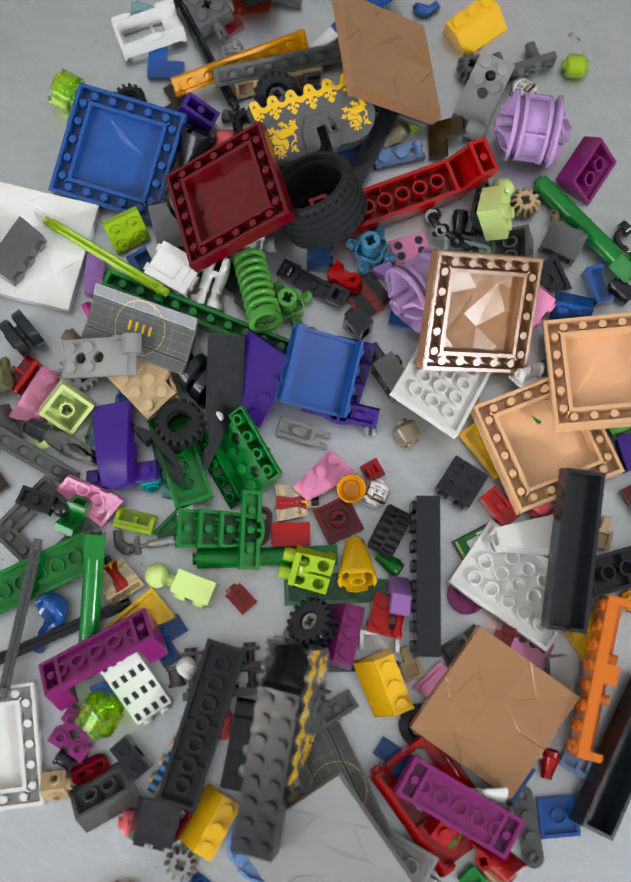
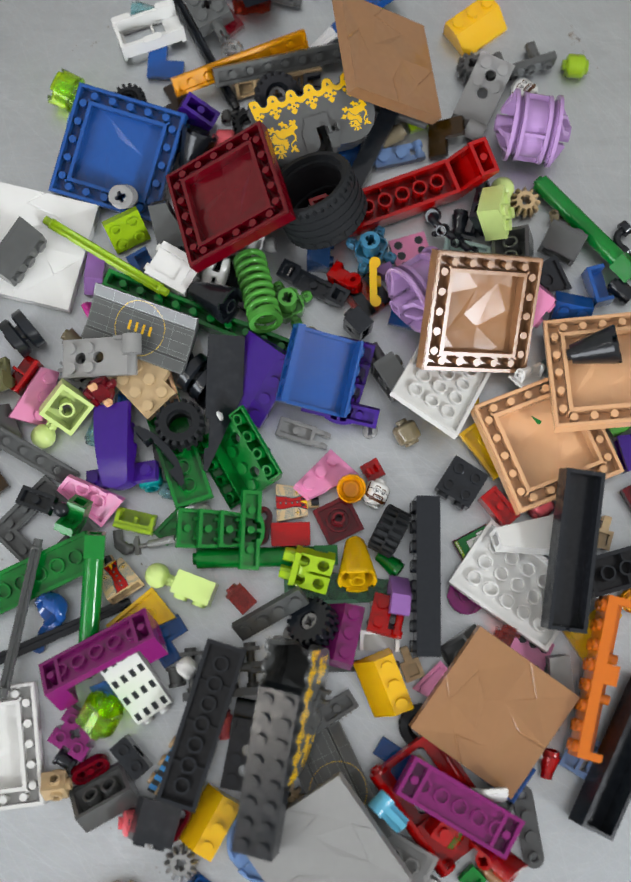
black arm [22,418,97,466] -> none
blue arm [413,1,440,17] -> none
blue tile [535,793,581,839] -> none
magenta slope [556,136,617,205] -> none
none -> dark red piece [83,376,117,408]
none -> light grey piece [108,184,138,209]
none -> black cone [187,281,242,324]
none -> dark grey plate [232,586,309,641]
none -> medium azure piece [367,789,409,833]
none -> yellow plate [369,256,381,307]
none -> black cone [566,325,623,364]

